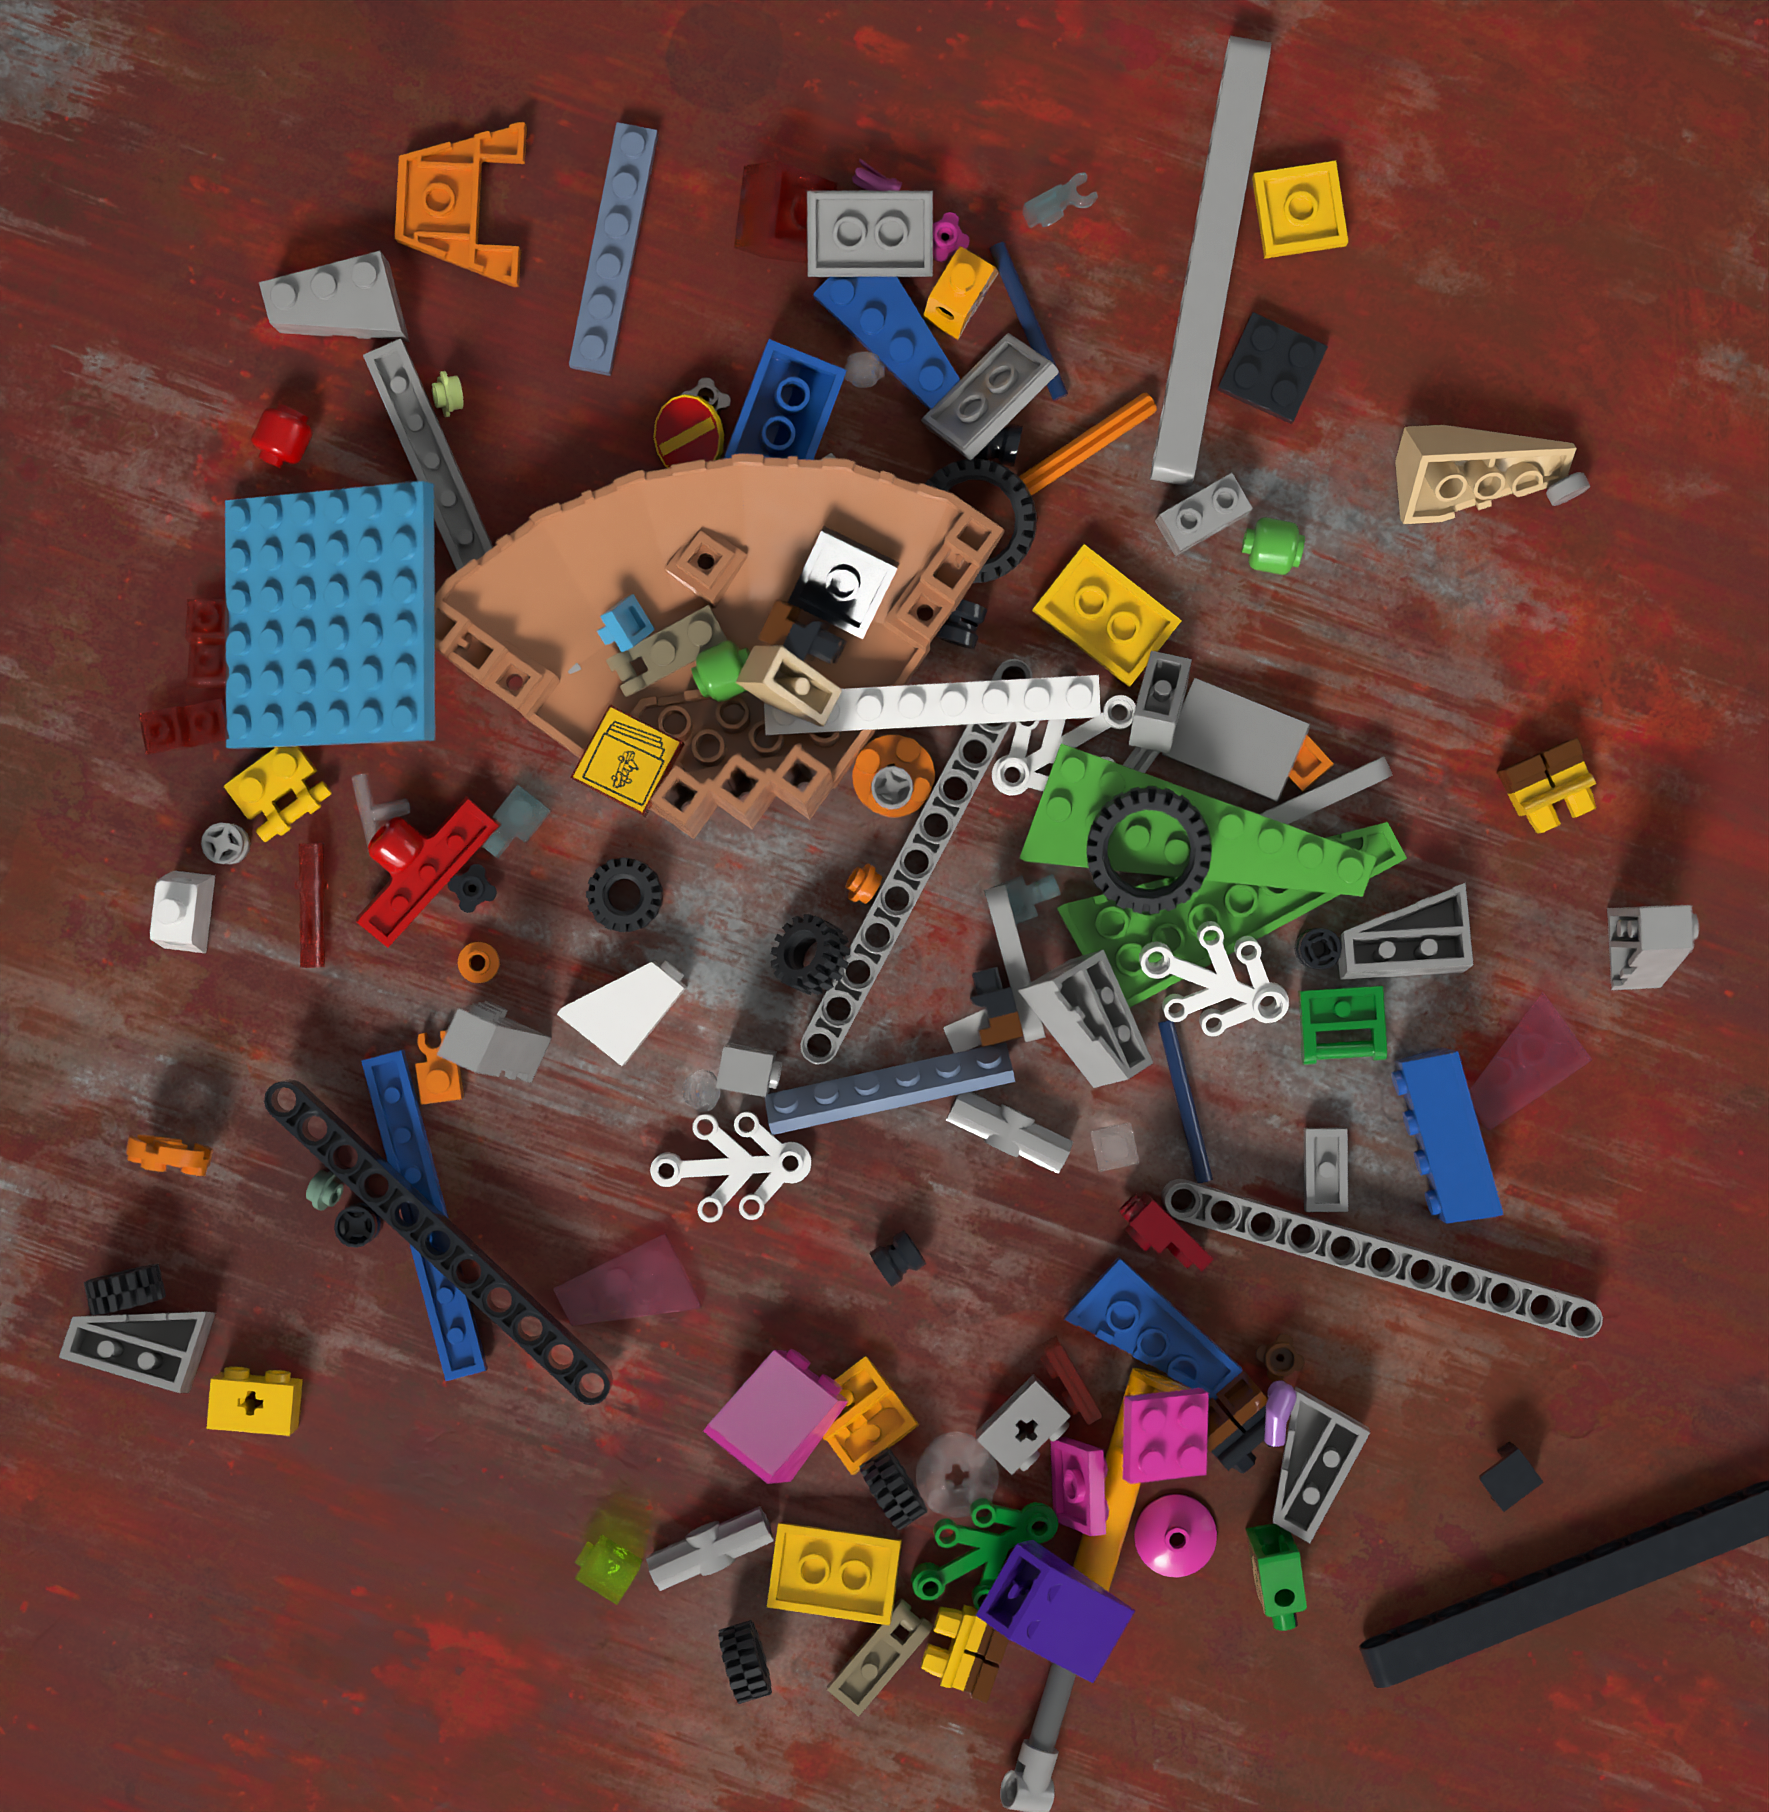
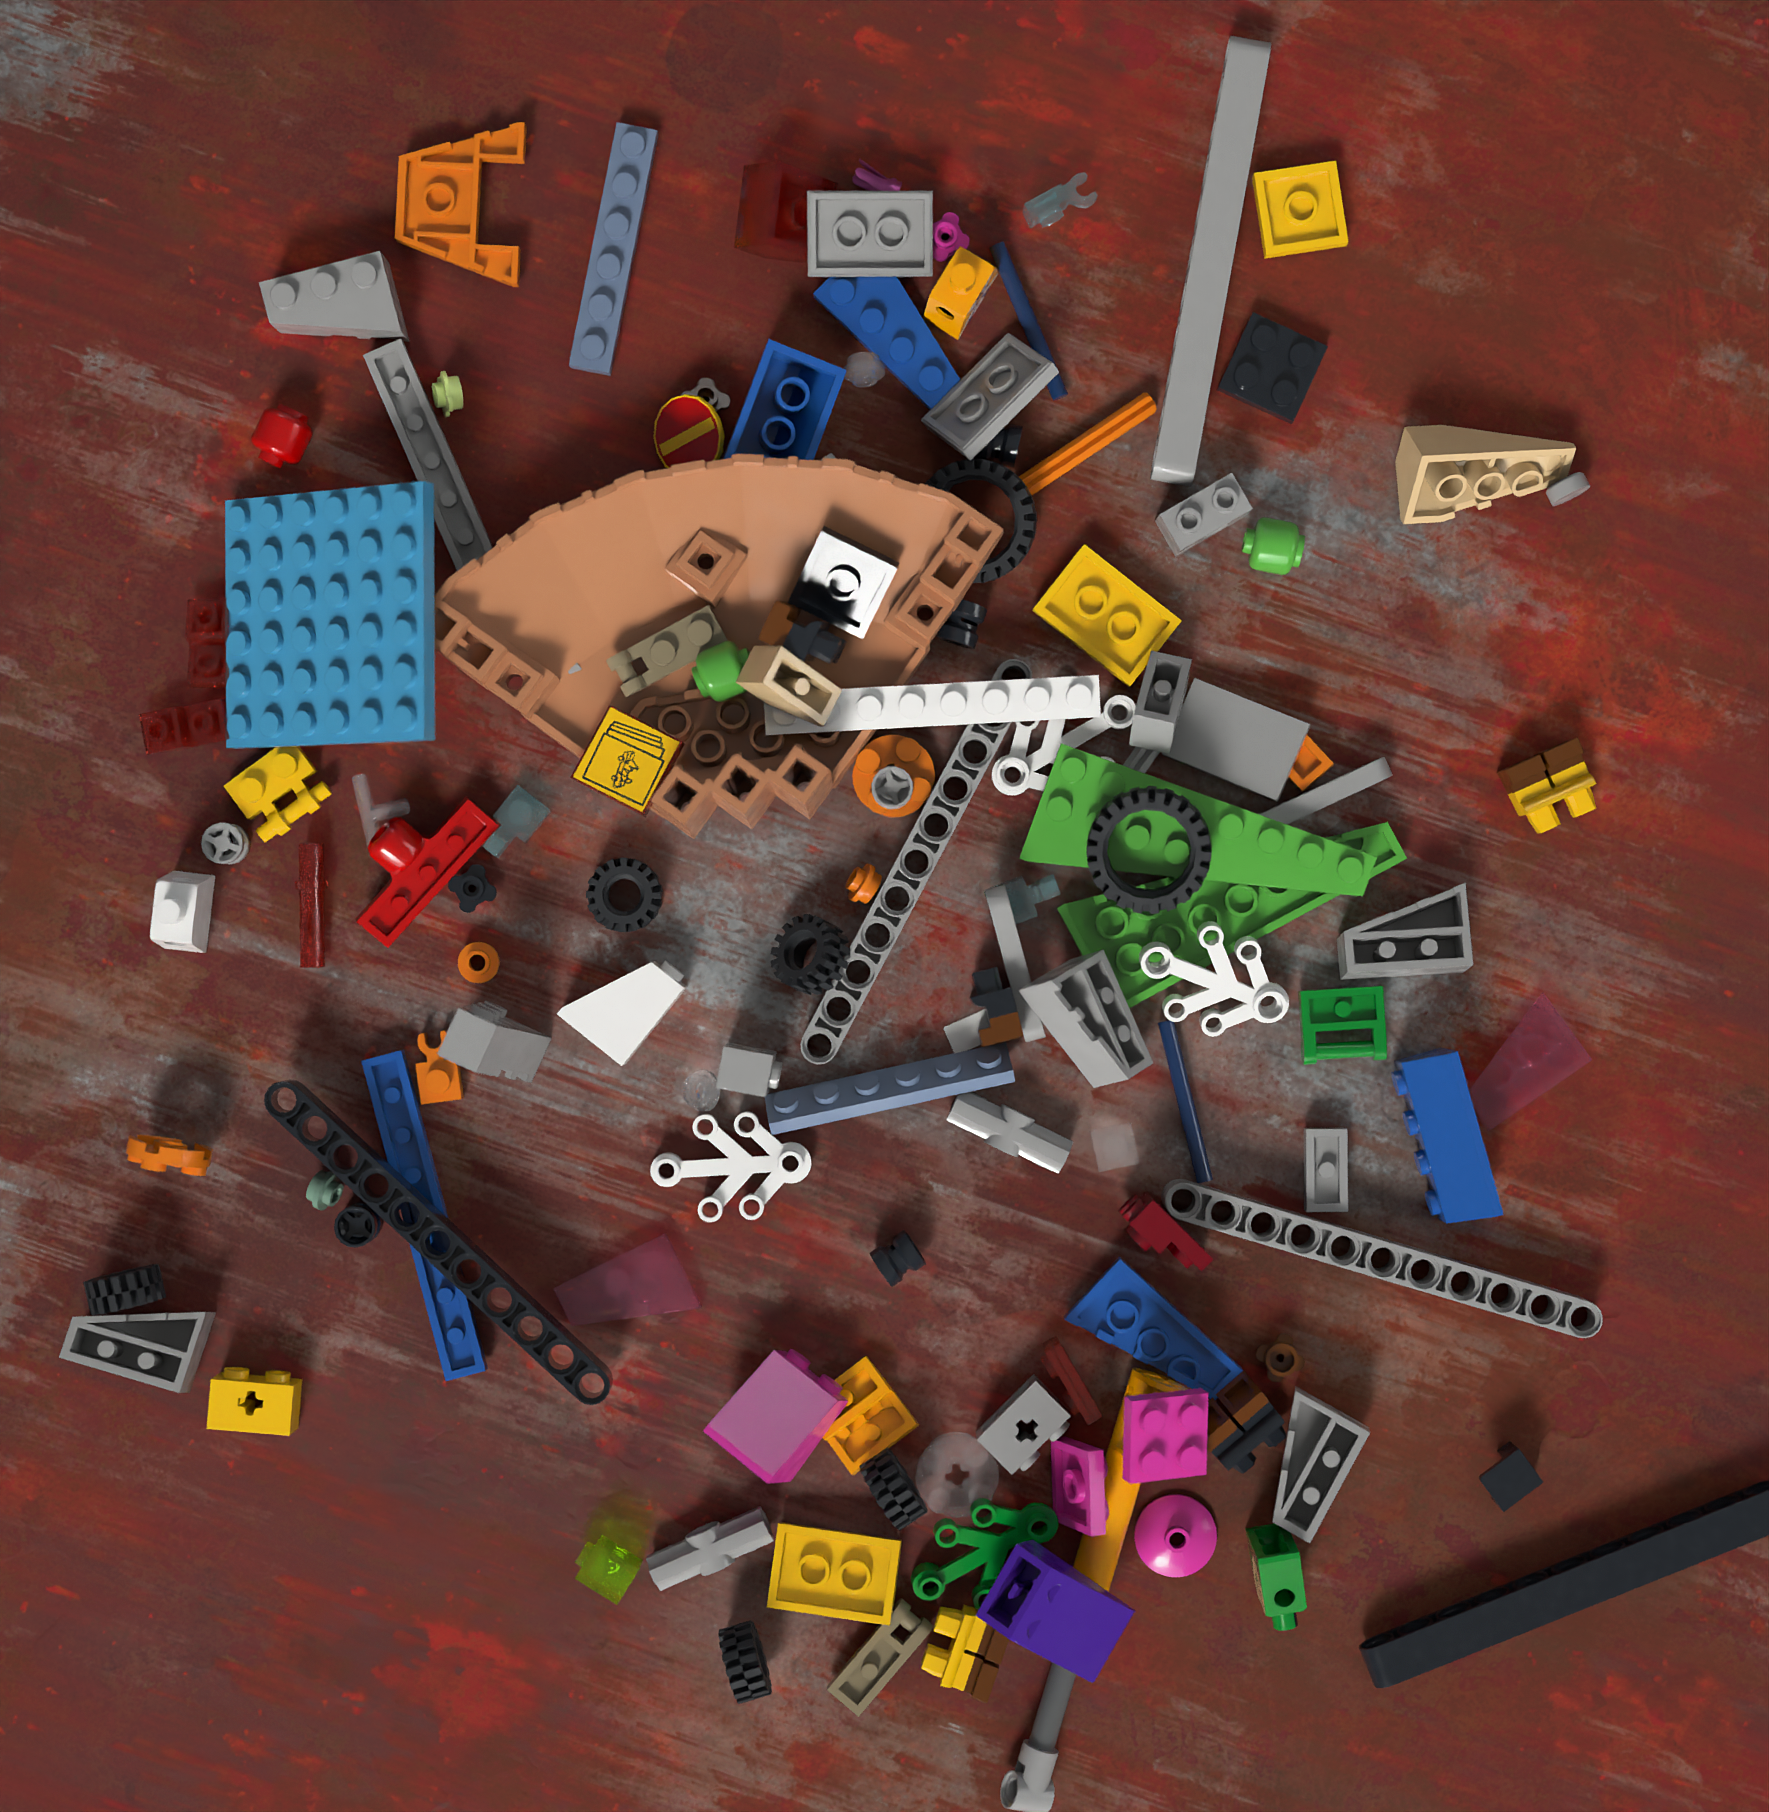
dark azure tile [597,594,655,652] -> none
medium lavender arm [1264,1381,1297,1447] -> none
black wheel [1294,928,1342,970] -> none
light grey wedge [1607,905,1699,990] -> none

